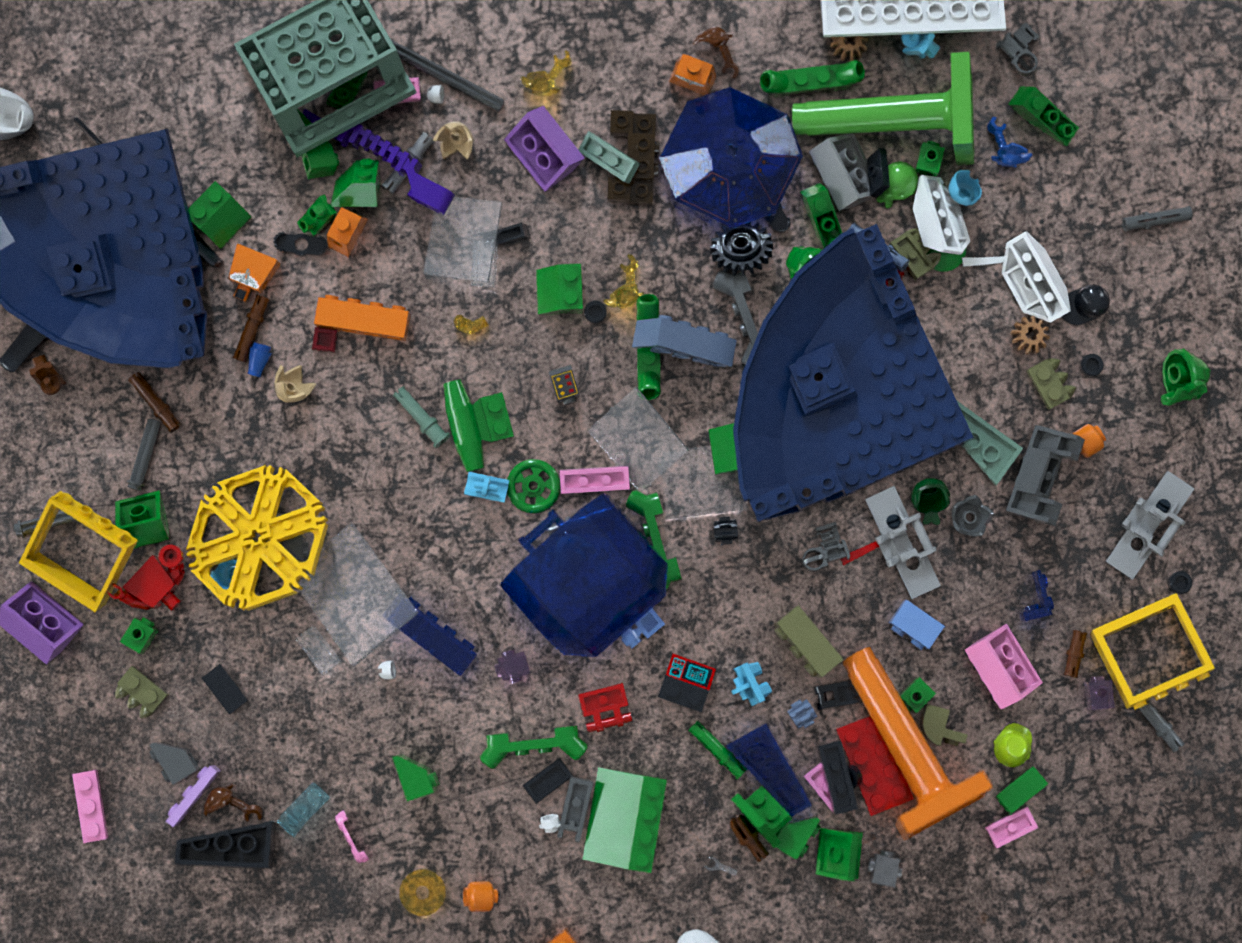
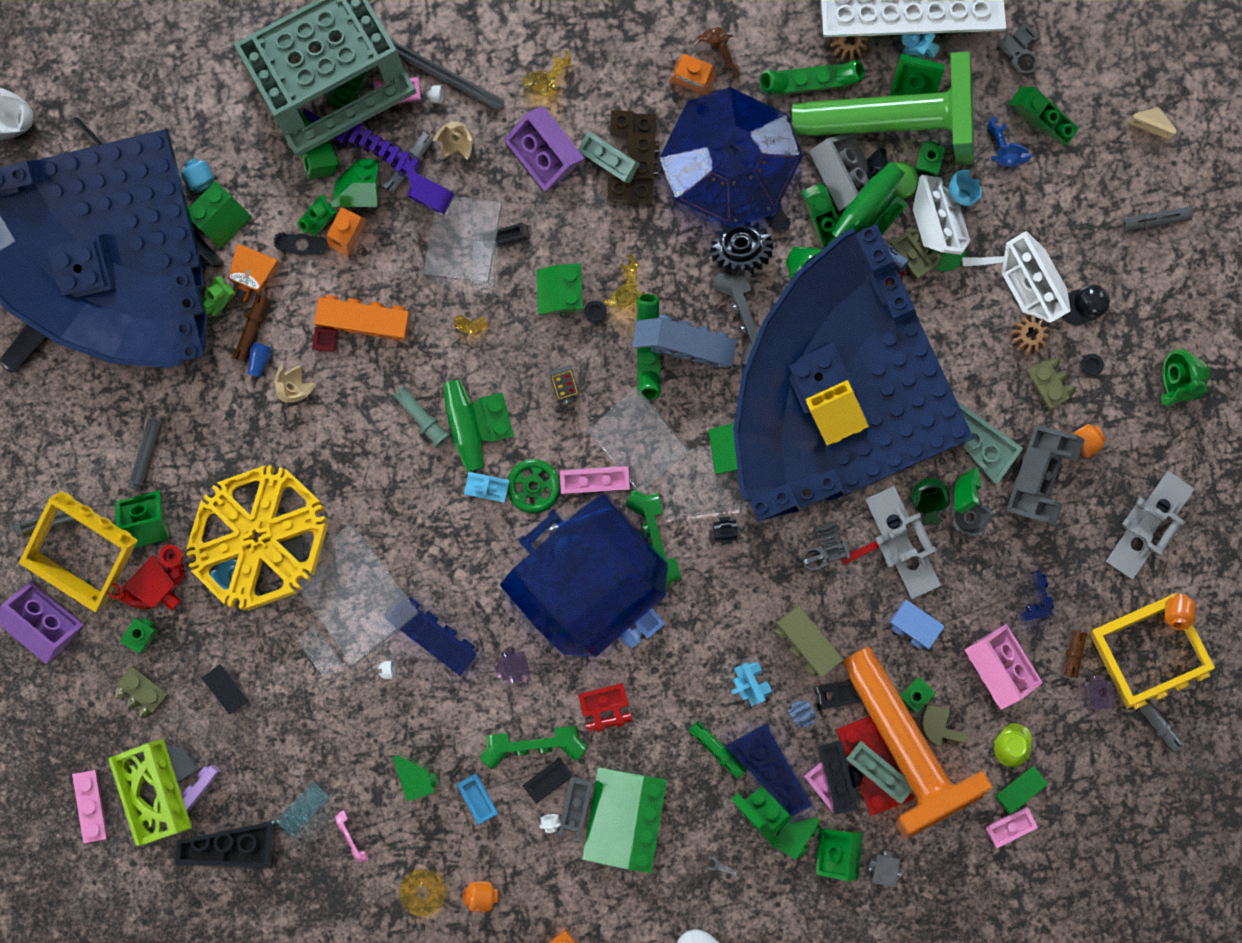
reddish brown hips [29,355,67,395] -> none
reddish brown pin [128,372,182,433] -> none
reddish brown piece [204,783,263,822] -> none
slope [657,653,716,713] -> none
reddish brown arm [730,814,769,862] -> none
black tile [1168,571,1192,595] -> none
none -> lime fence [109,739,192,847]
none -> medium azure head [181,158,215,193]
none -> bright green hips [202,275,235,318]
none -> dark azure tile [456,773,499,825]
none -> yellow brick [806,380,869,446]
none -> green plate [831,161,908,238]
none -> sand green plate [846,741,912,804]
none -> green bracket [889,54,945,96]
none -> green slope [954,467,982,514]
none -> tan slope [1128,107,1177,140]
none -> orange head [1165,594,1196,630]

